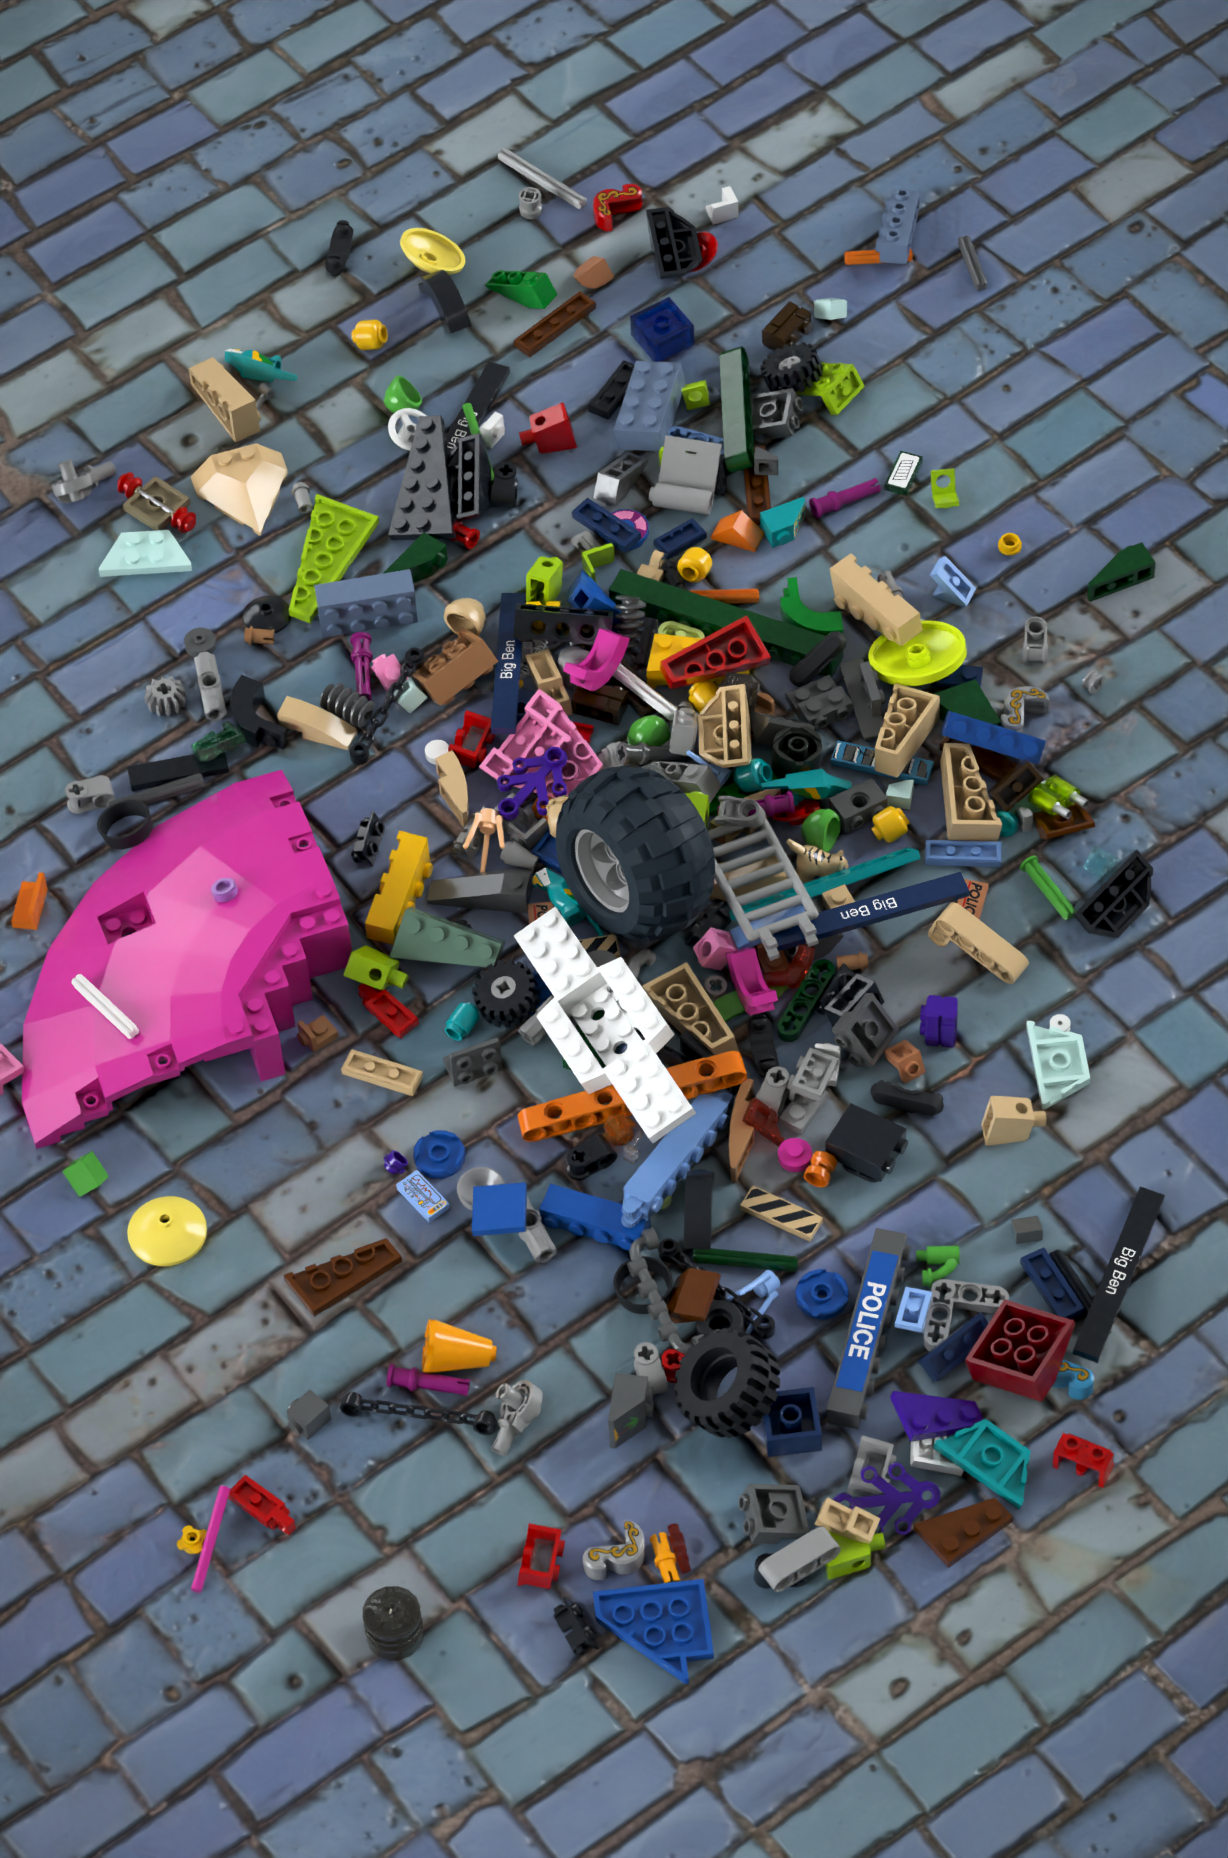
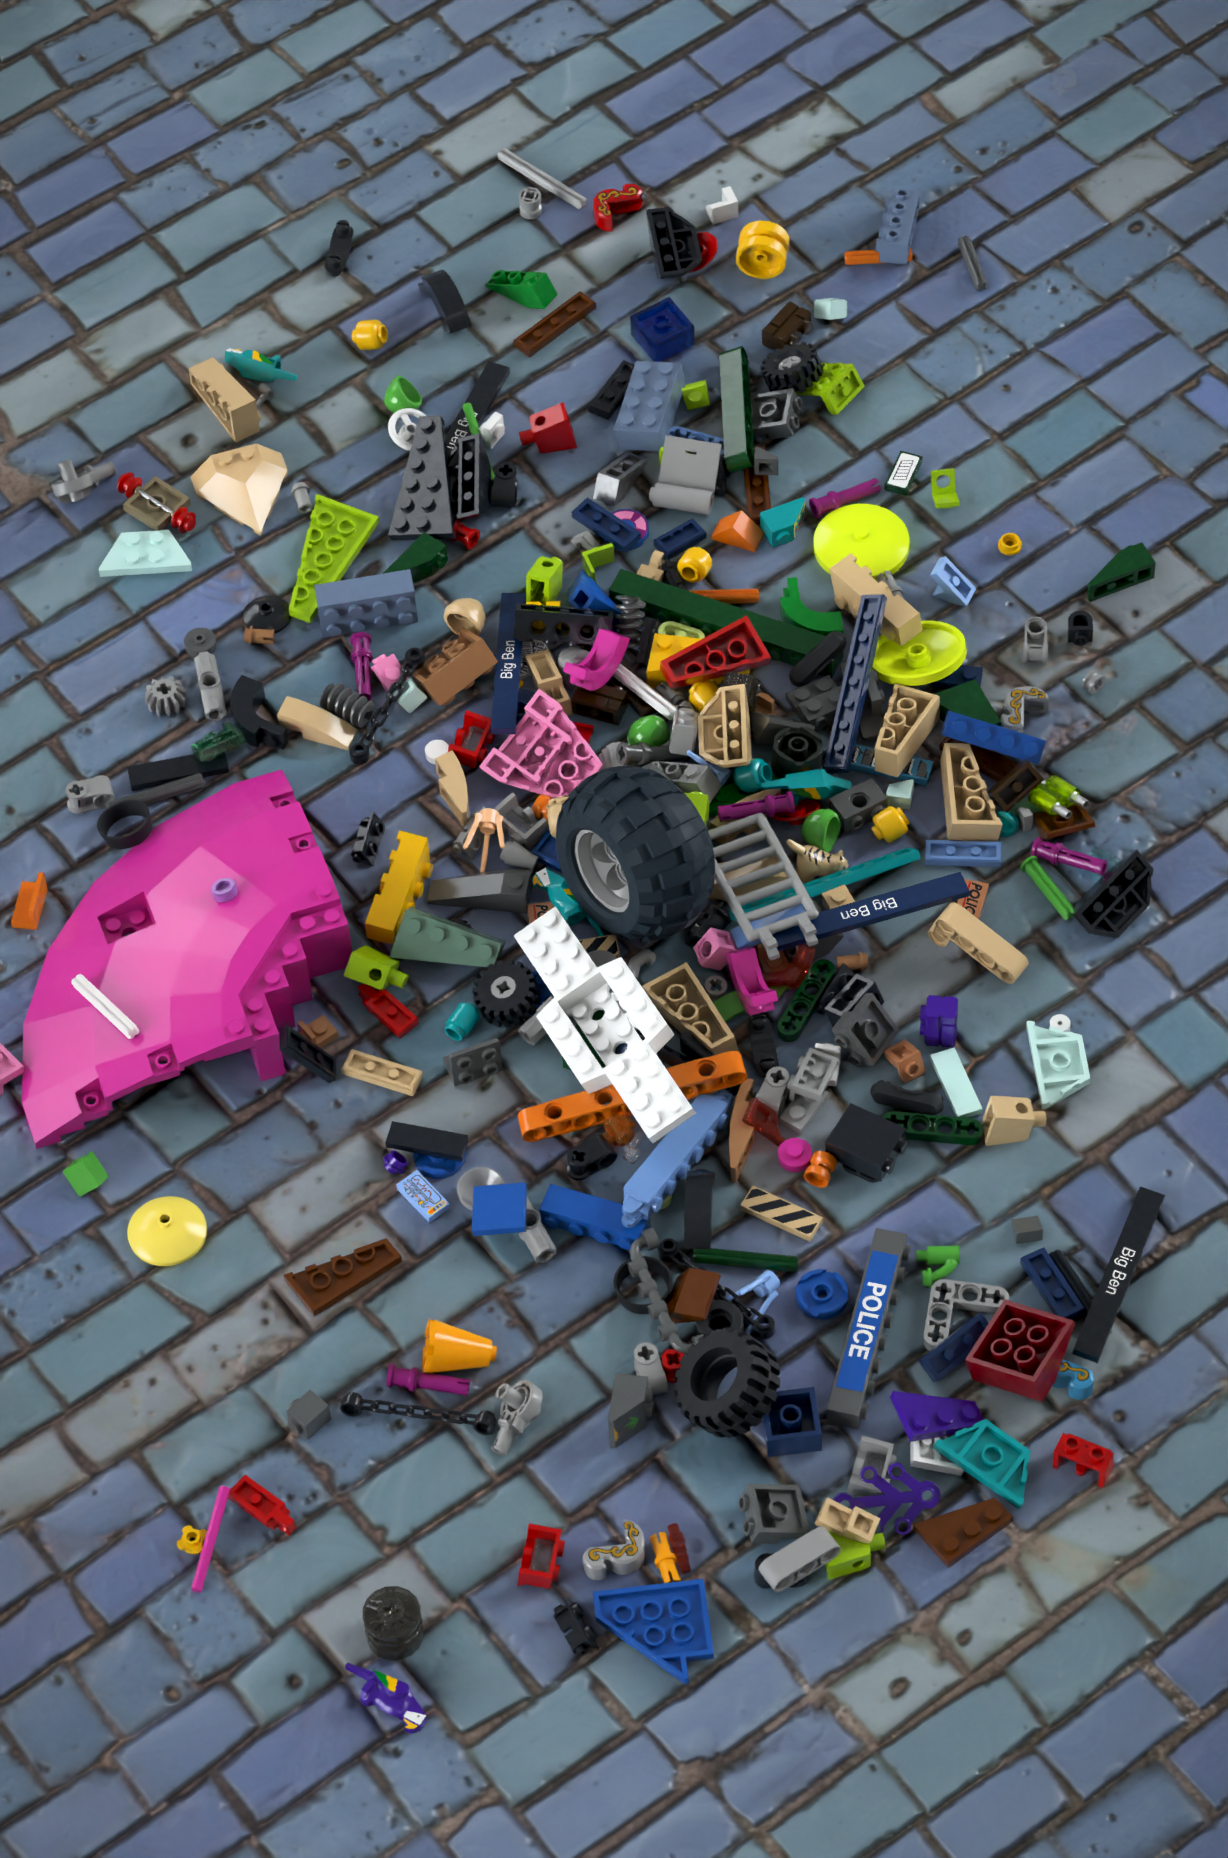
light yellow dish [400,228,465,275] -> none
dark purple plant [497,747,568,821] -> none
nougat brick [574,256,614,288] -> none
light grey piece [714,795,766,828] -> none
light blue slope [895,1287,932,1333] -> none
none -> black tile [280,1025,336,1083]
none -> dark purple animal [345,1663,427,1733]
none -> black tile [385,1121,469,1162]
none -> light grey pin [655,681,685,706]
none -> yellow wheel [736,220,789,279]
none -> neon yellow dish [813,504,910,581]
none -> dark blue tile [823,594,887,773]
none -> dark green beam [882,1111,983,1145]
none -> light aqua tile [930,1047,982,1118]
none -> magenta pin [1031,837,1108,876]
none -> black plate [1067,611,1093,646]

